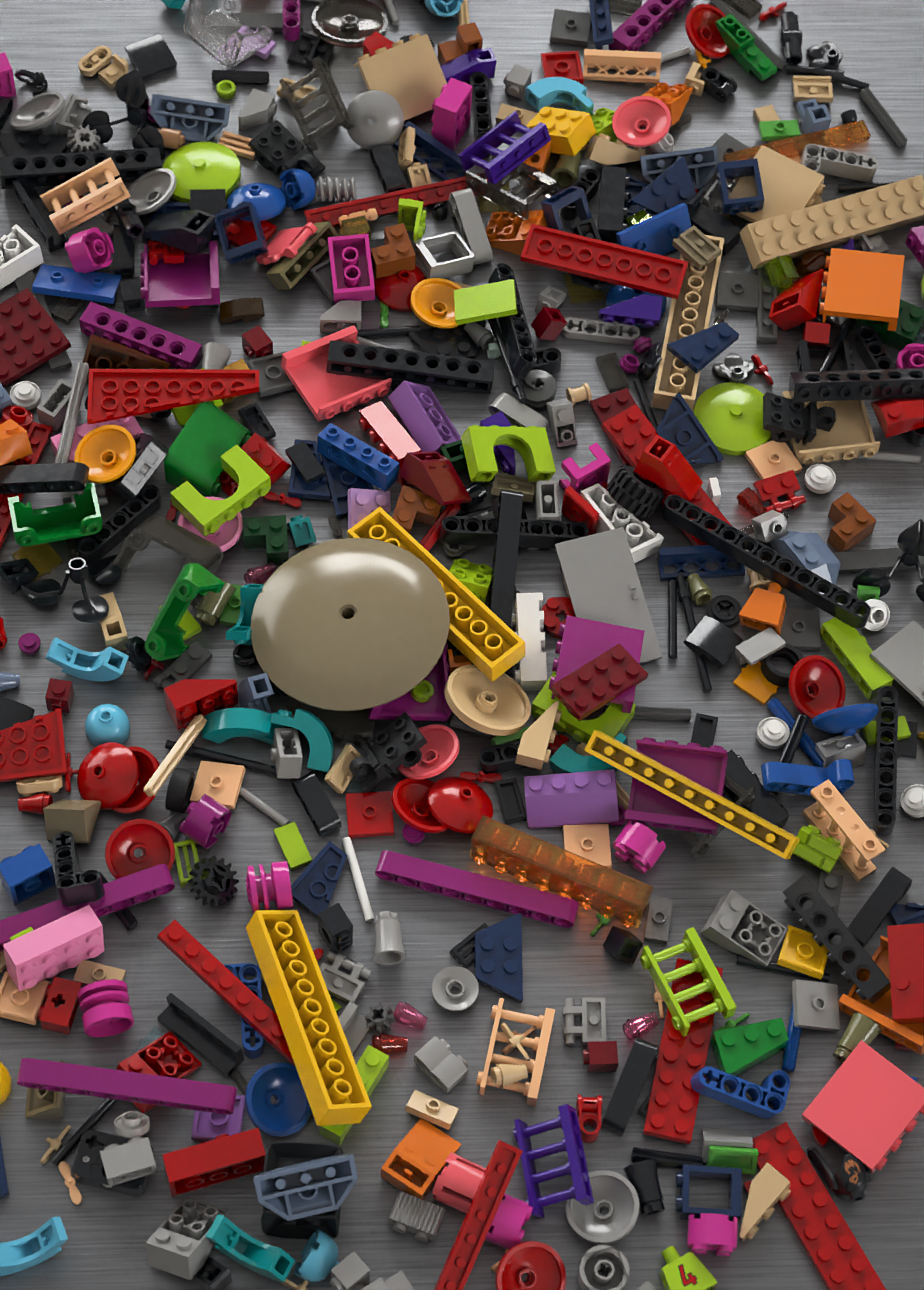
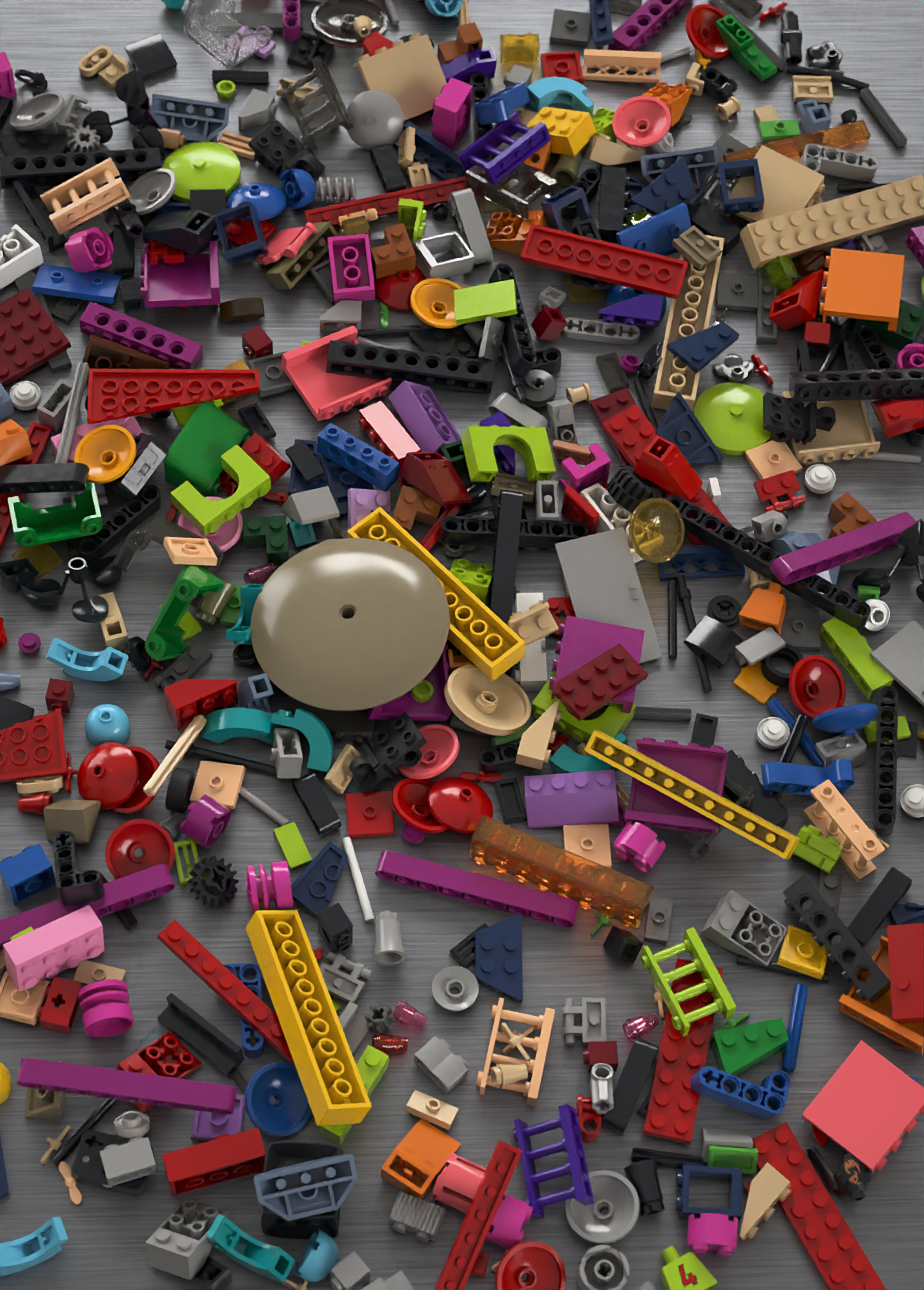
red plate [1,405,33,430] -> none
light grey plant [201,342,232,369] -> none
magenta plate [633,336,653,354] -> none
olive cone [687,573,712,605] -> none
clear red cone [736,487,766,517] -> none
light grey plate [792,979,840,1032] -> none
olive plant [833,1012,881,1064] -> none
none -> light nougat plate [163,537,217,566]
none -> light grey slope [281,486,340,525]
none -> tan cone [354,16,373,37]
none -> red tile [470,1252,490,1279]
none -> blue beam [474,81,530,125]
none -> flat silver plate [478,317,505,363]
none -> clear yellow brick [499,33,540,64]
none -> tan bracket [507,602,559,646]
none -> nougat plate [552,440,596,466]
none -> light grey piece [589,1063,614,1114]
none -> clear yellow dish [629,498,685,563]
none -> tan bush [715,96,741,121]
none -> magenta beam [770,512,917,585]

